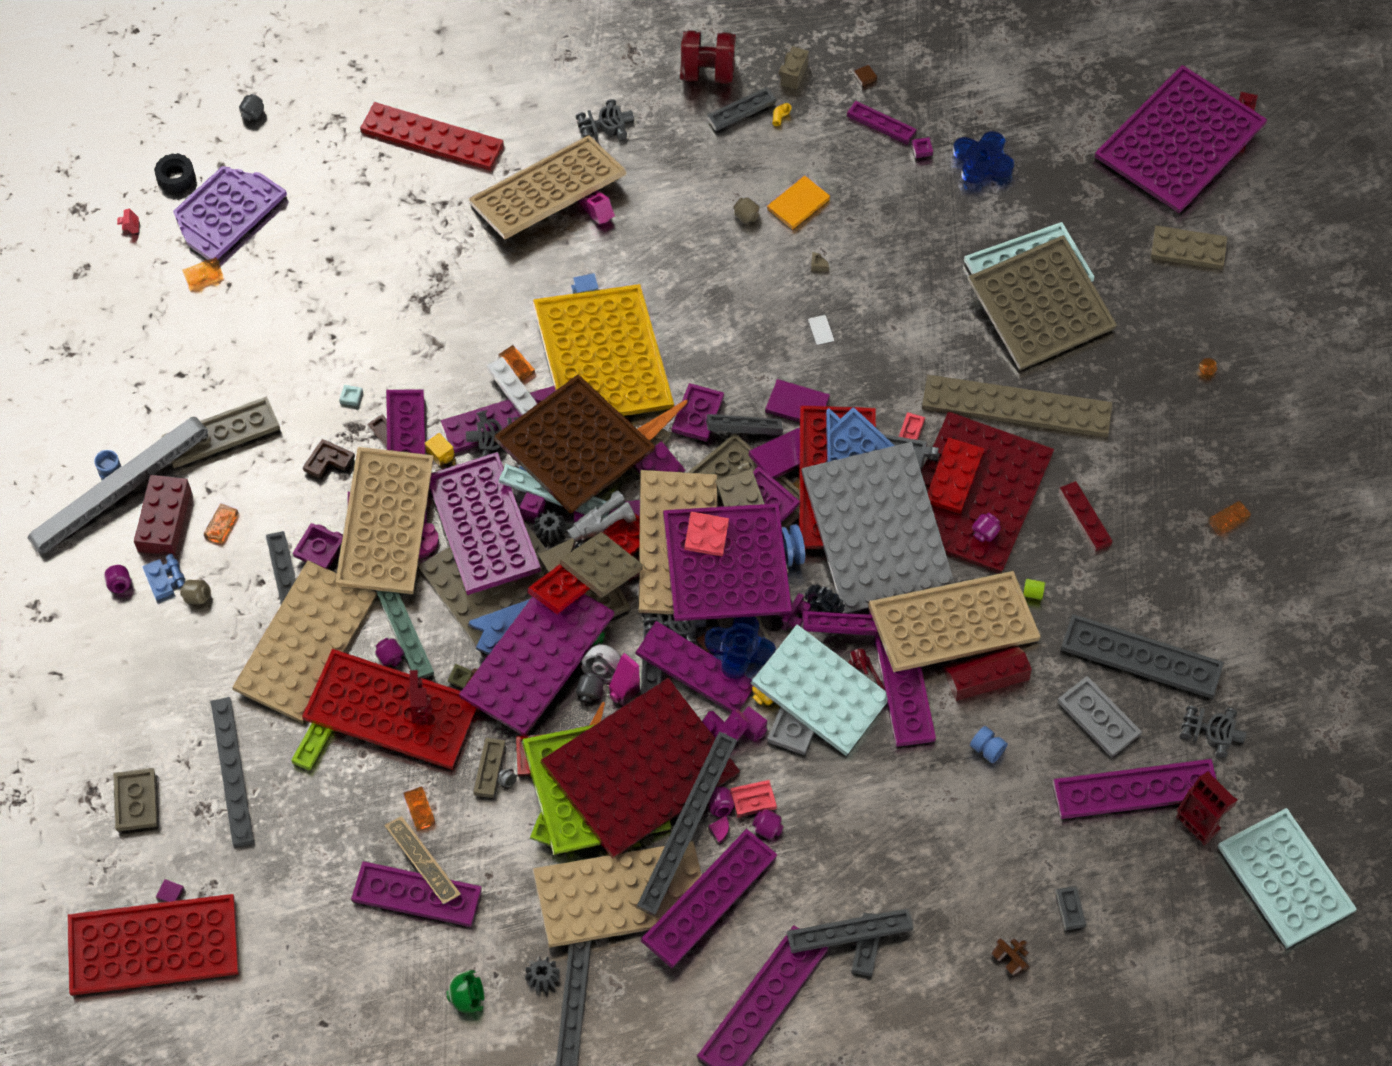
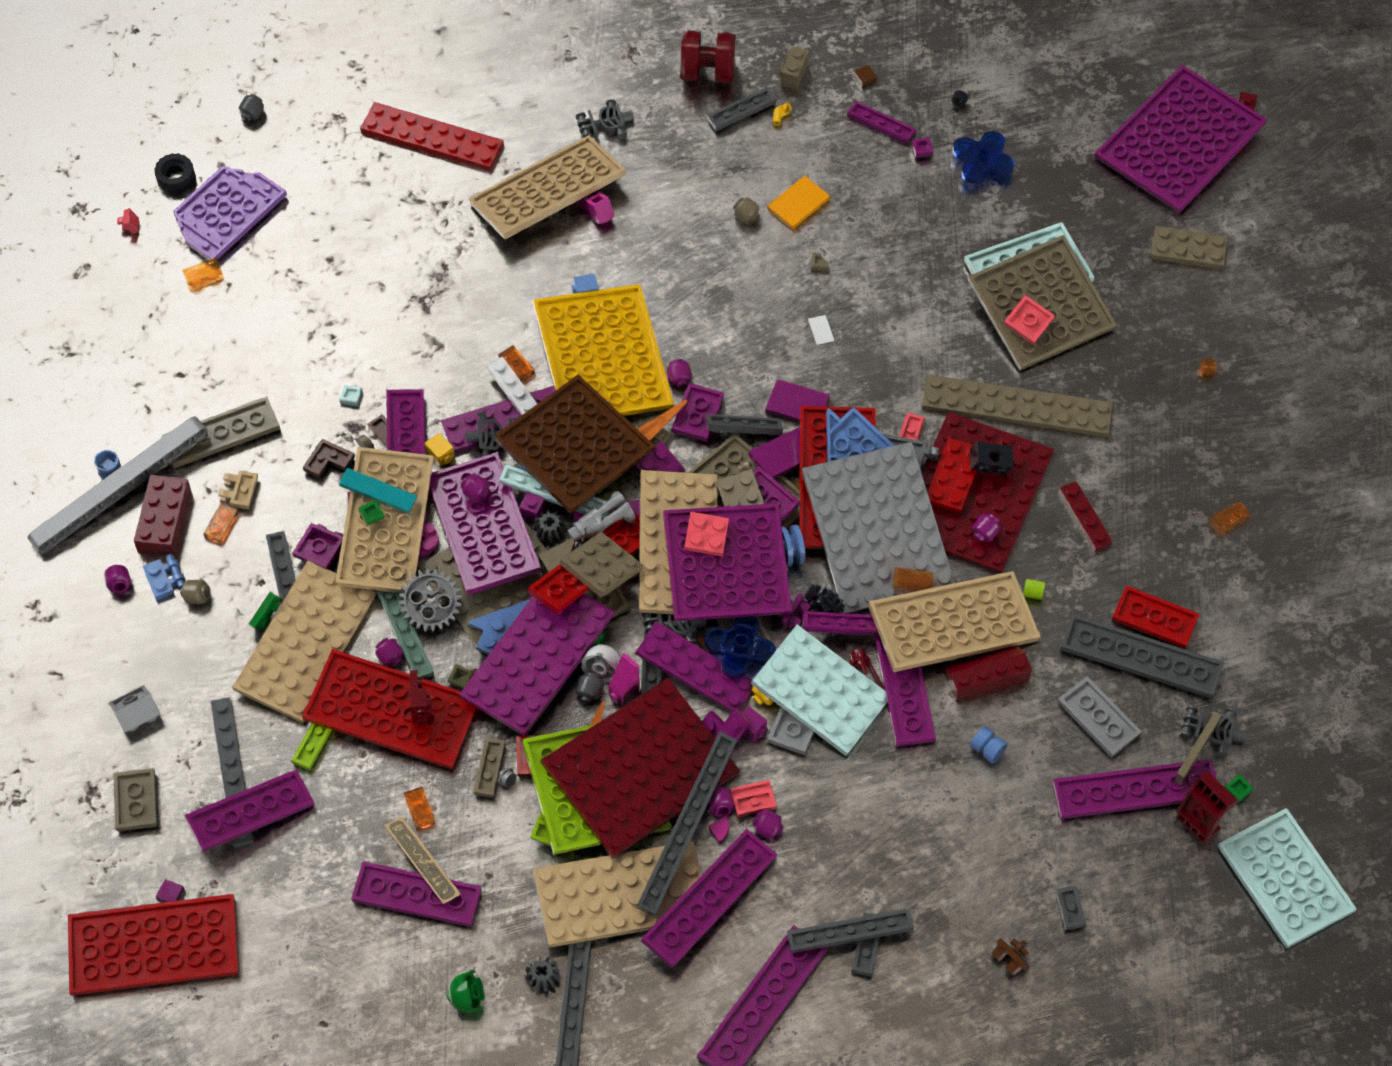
none -> light grey slope [108,685,161,733]
none -> magenta plate [184,769,314,852]
none -> tan plate [218,470,258,510]
none -> green plate [249,592,282,632]
none -> teal tile [339,468,417,514]
none -> dark tan tile [356,435,374,449]
none -> green plate [358,500,384,526]
none -> light grey gear [399,569,462,632]
none -> magenta head [461,473,491,502]
none -> magenta head [666,359,693,388]
none -> clear orange plate [892,567,934,591]
none -> black axle [951,90,969,107]
none -> black brick [970,441,1013,476]
none -> coral plate [1003,295,1055,345]
none -> red plate [1112,585,1199,649]
none -> dark tan tile [1175,712,1222,785]
none -> green plate [1224,774,1254,803]

